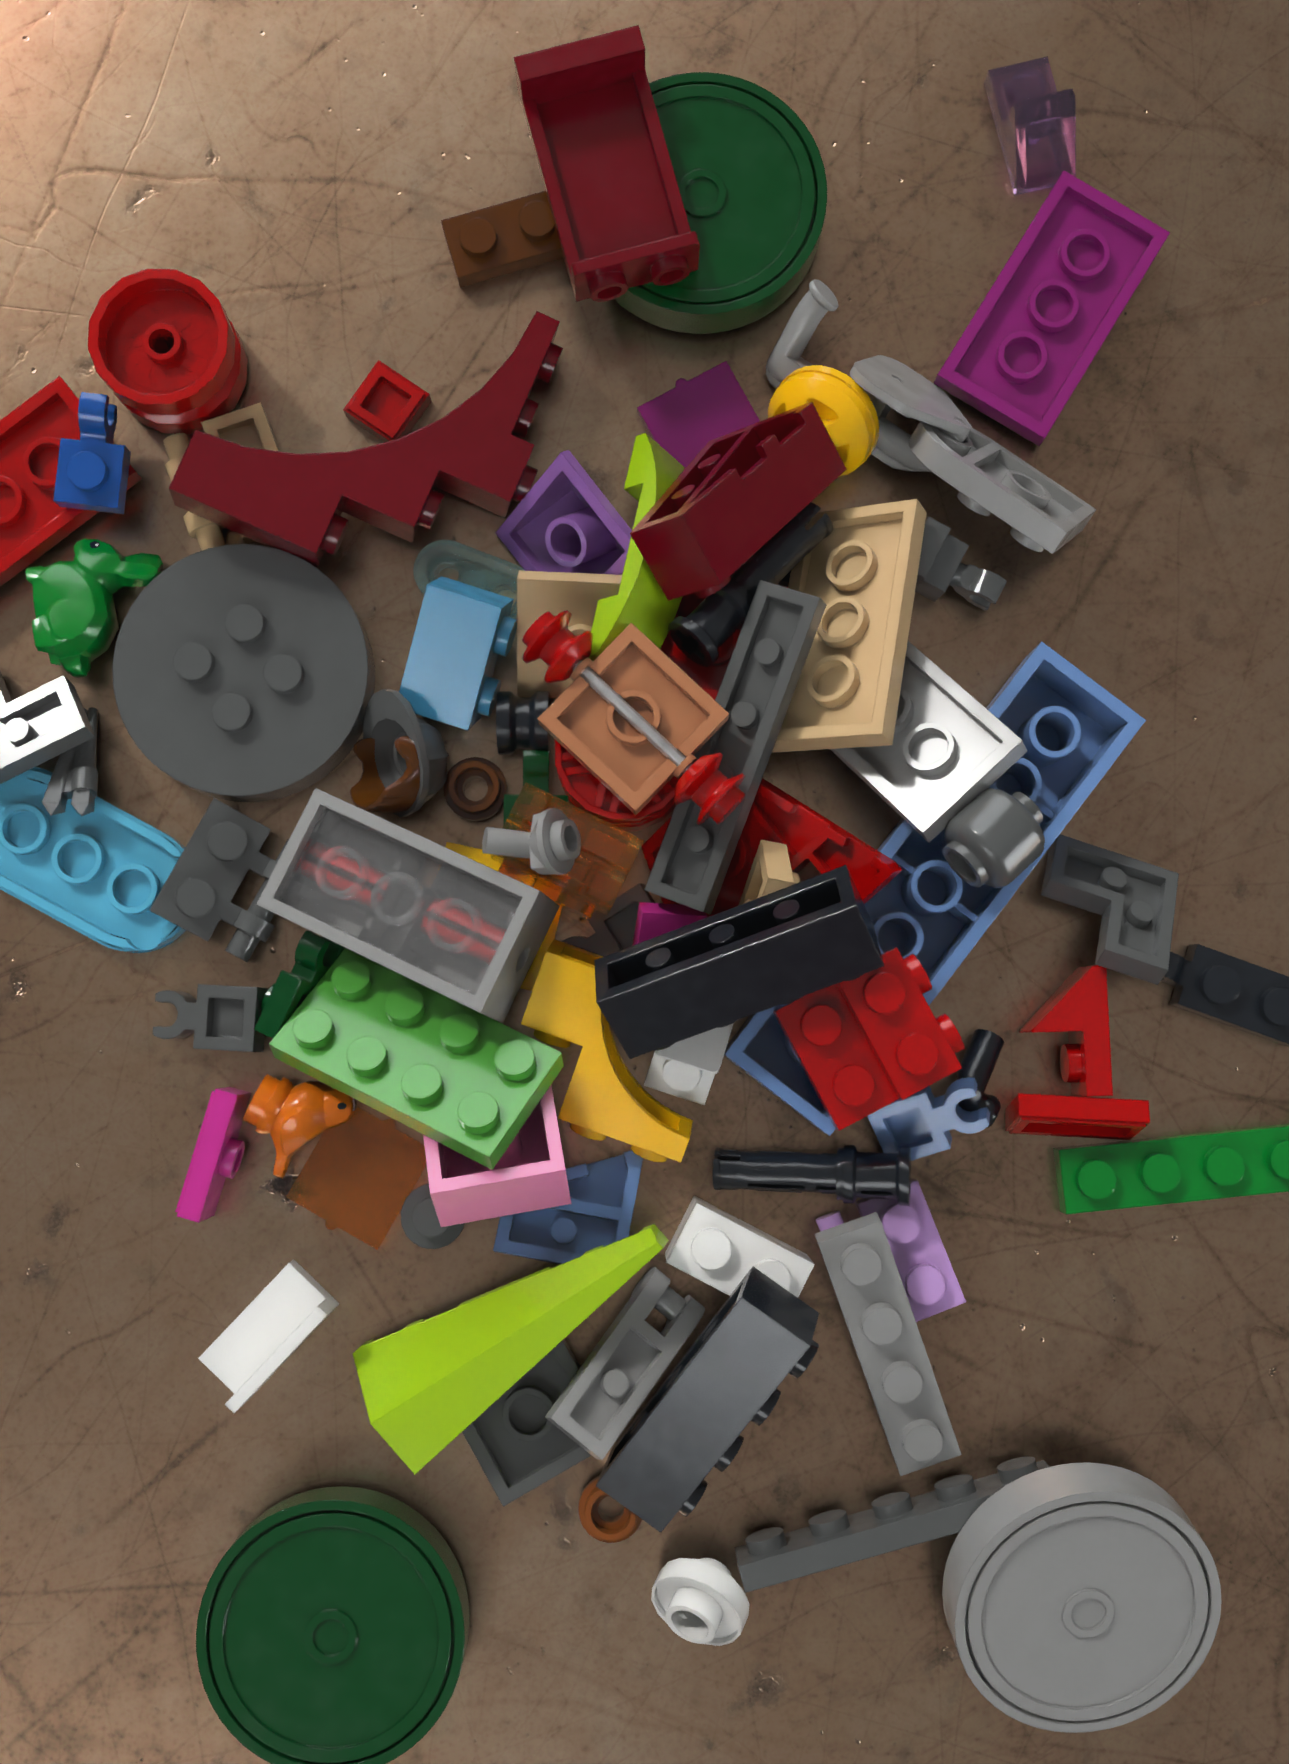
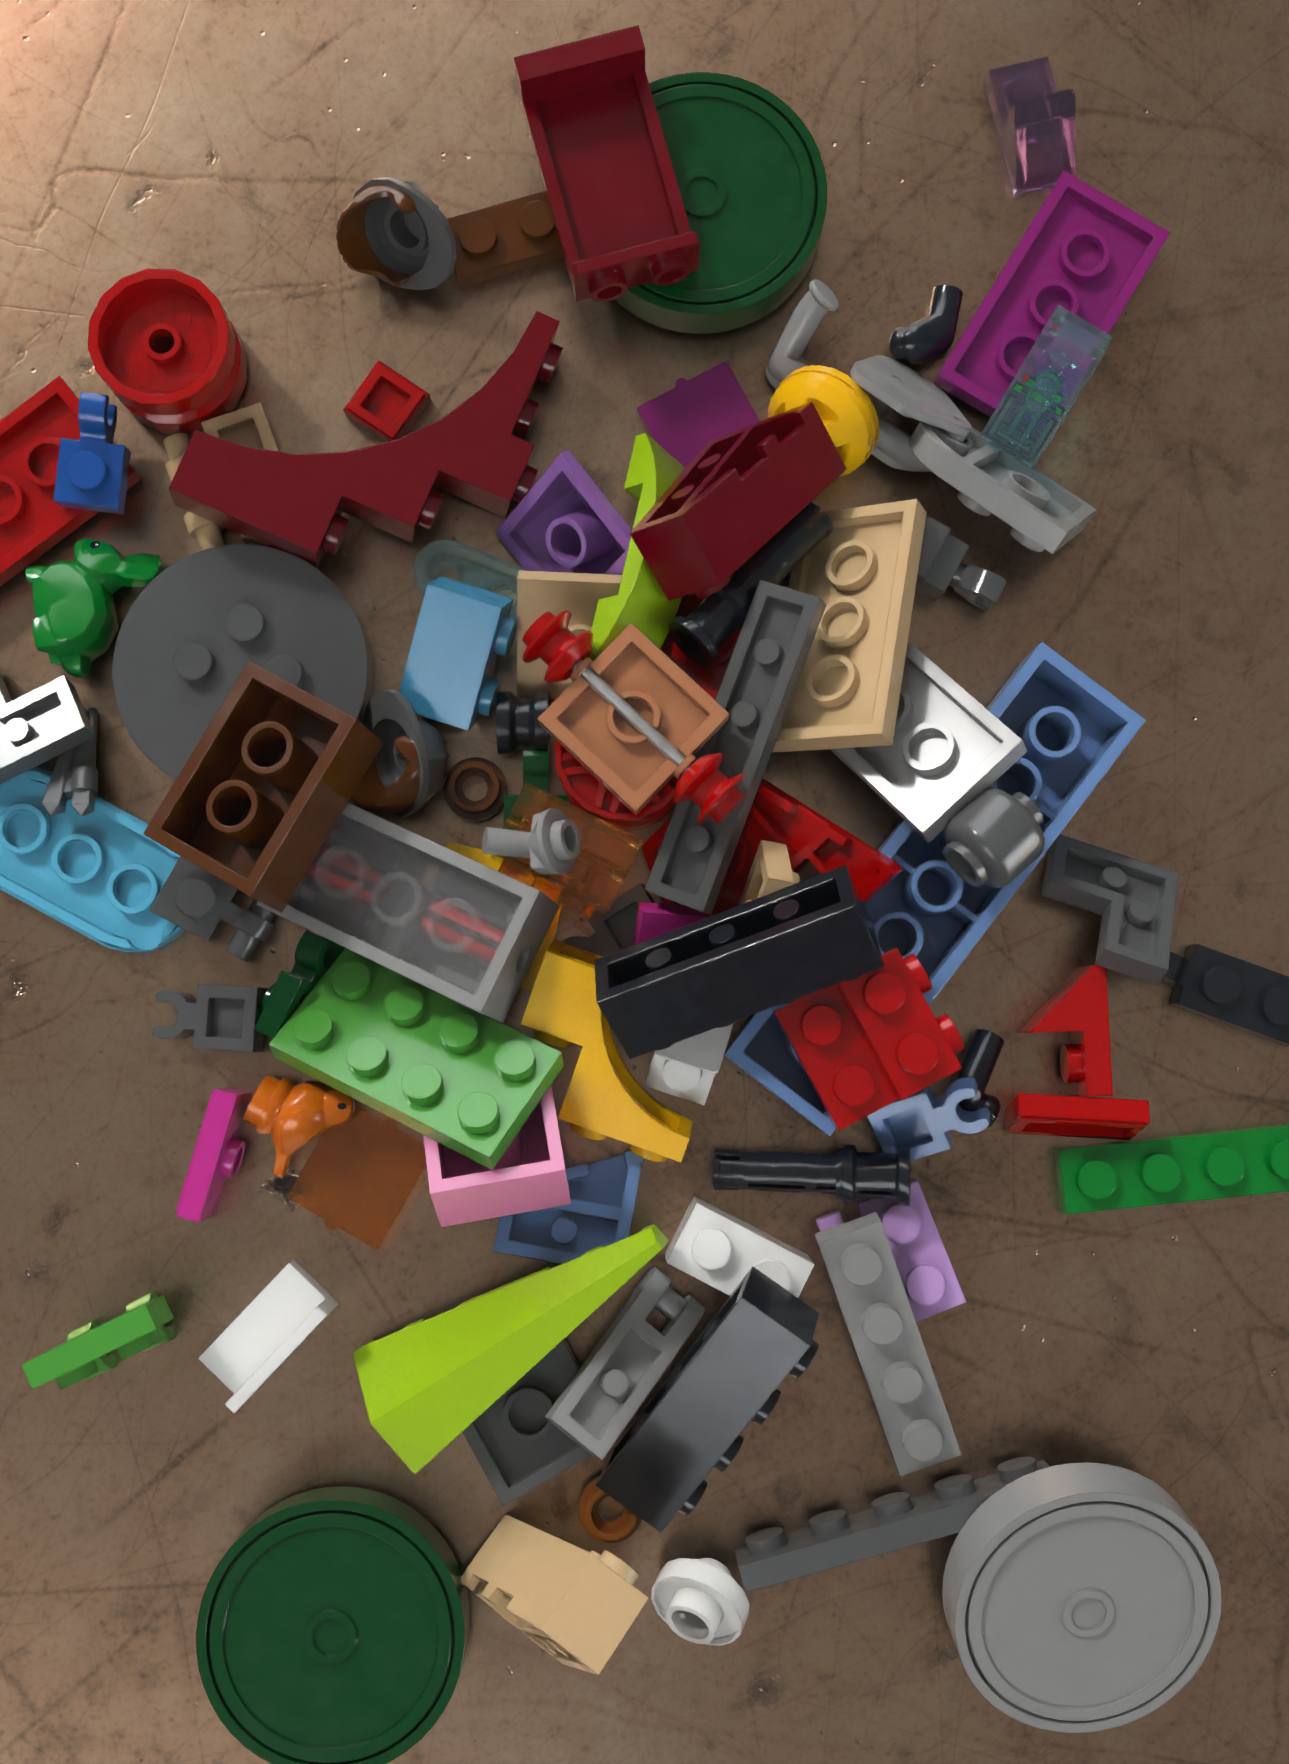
dark grey plate [401,1184,465,1249] -> none
none -> bright green plate [21,1291,176,1390]
none -> reddish brown brick [143,661,383,913]
none -> dark grey piece [336,177,457,290]
none -> tan wedge [461,1514,649,1675]
none -> black arm [889,285,963,364]
none -> clear light blue slope [979,305,1113,469]

